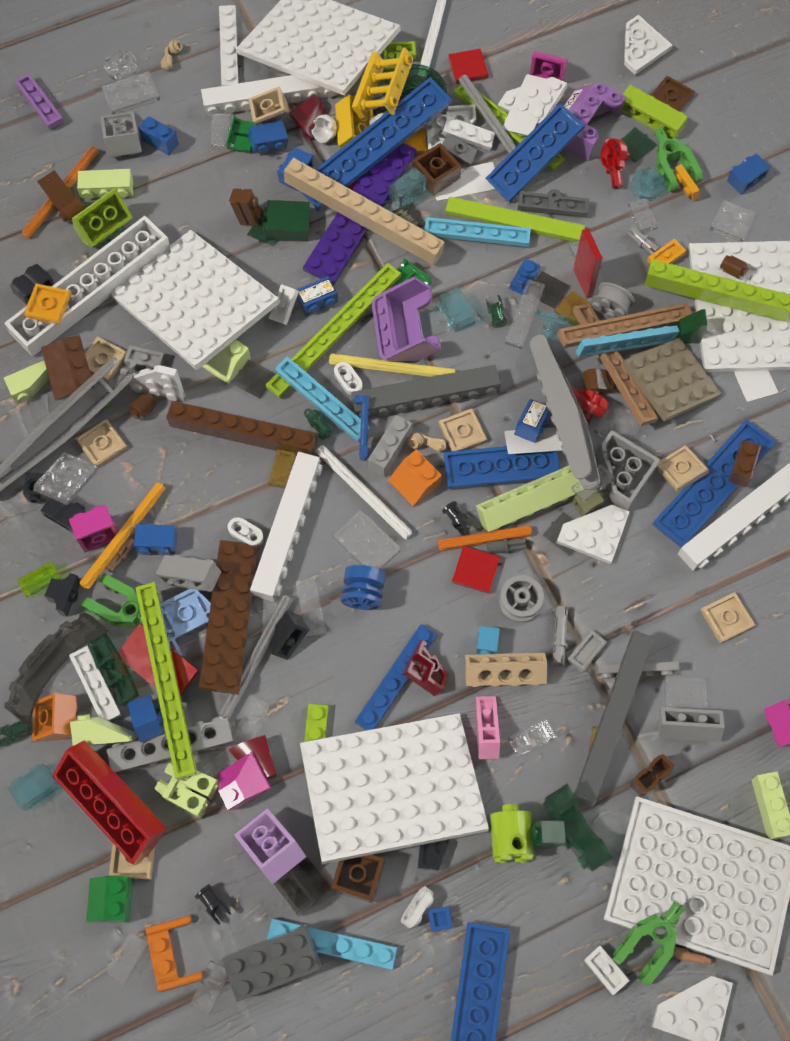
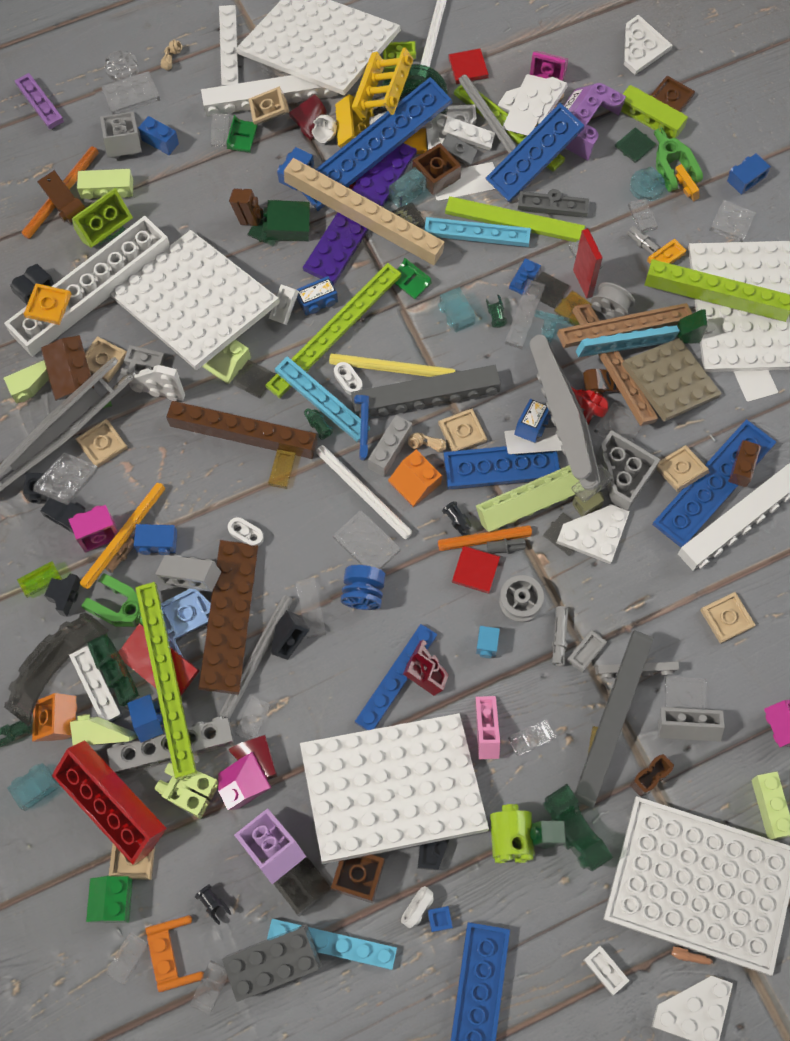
reddish brown brick [129,393,157,420] -> none
blue brick [248,121,288,154] -> none
white brick [250,452,323,602] -> none
lime plate [304,704,329,742] -> none
medium lavender windscreen [372,276,442,361] -> none
tan brick [465,653,547,687] -> none
red pin [600,138,630,189] -> none
bright green piece [611,900,686,987] -> none
reddish brown brick [720,255,749,279] -> none

